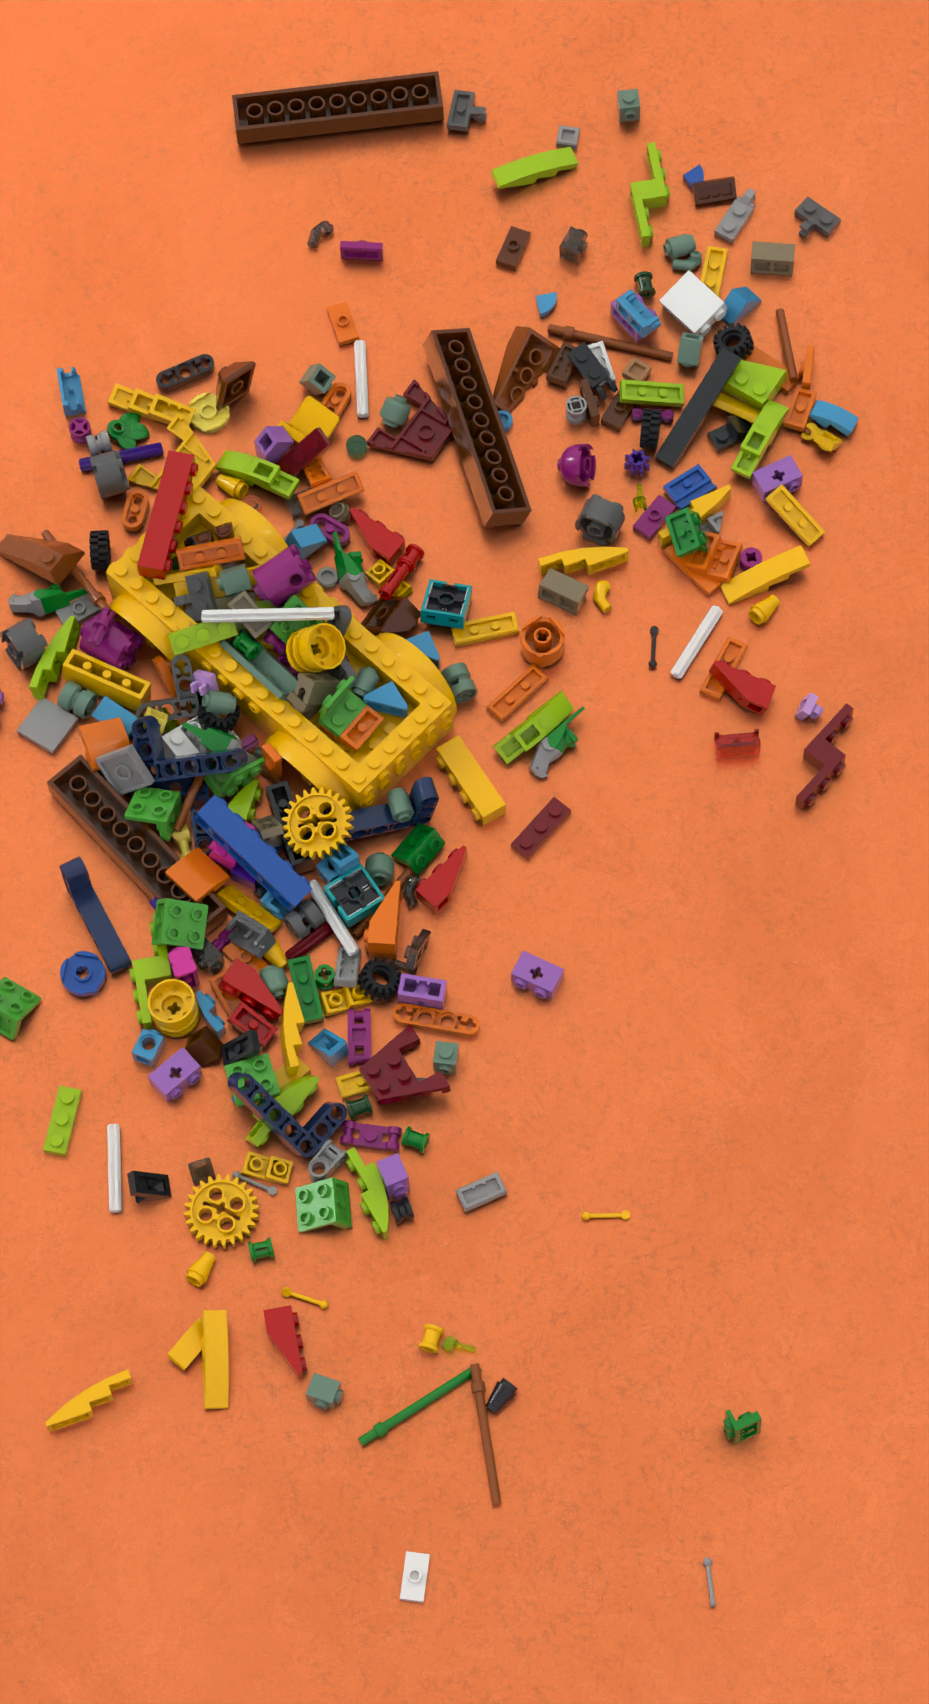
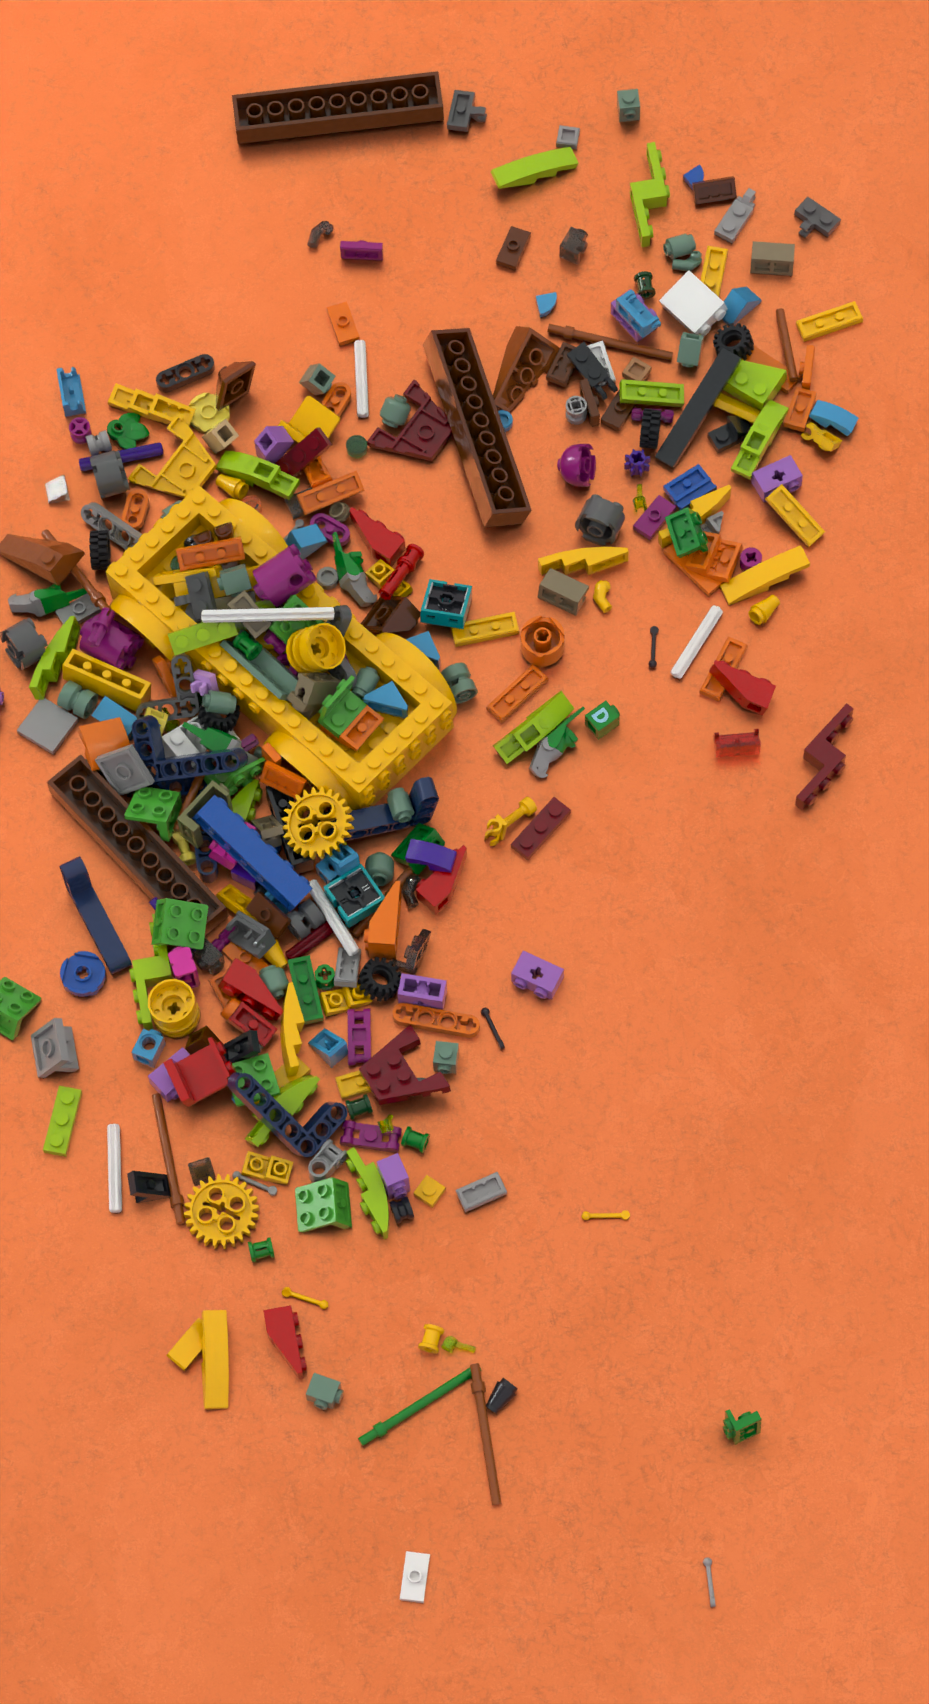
yellow slope [46,1369,133,1432] -> none
red brick [137,450,198,580] -> none
orange slope [165,847,230,903] -> none
yellow cone [185,1251,216,1287] -> none
dark azure slope [196,990,226,1040] -> none
yellow brick [435,735,506,826] -> none
lavender tile [795,692,824,721] -> none
none -> light grey bracket [31,1018,79,1078]
none -> clear smoke slope [45,475,70,504]
none -> light grey beam [81,502,142,550]
none -> dark orange bar [152,1093,186,1225]
none -> red panel [163,1037,236,1107]
none -> olive panel [177,780,233,849]
none -> tan brick [202,419,239,454]
none -> orange tile [220,997,241,1020]
none -> reddish brown plate [246,892,292,938]
none -> orange plate [260,760,307,799]
none -> clear neon green hand [377,1114,394,1134]
none -> dark purple slope [405,839,457,873]
none -> yellow plate [413,1175,446,1208]
none -> black hinge [481,1007,505,1050]
none -> yellow bar [484,797,537,846]
none -> green brick [585,700,620,740]
none -> yellow tile [796,301,863,342]

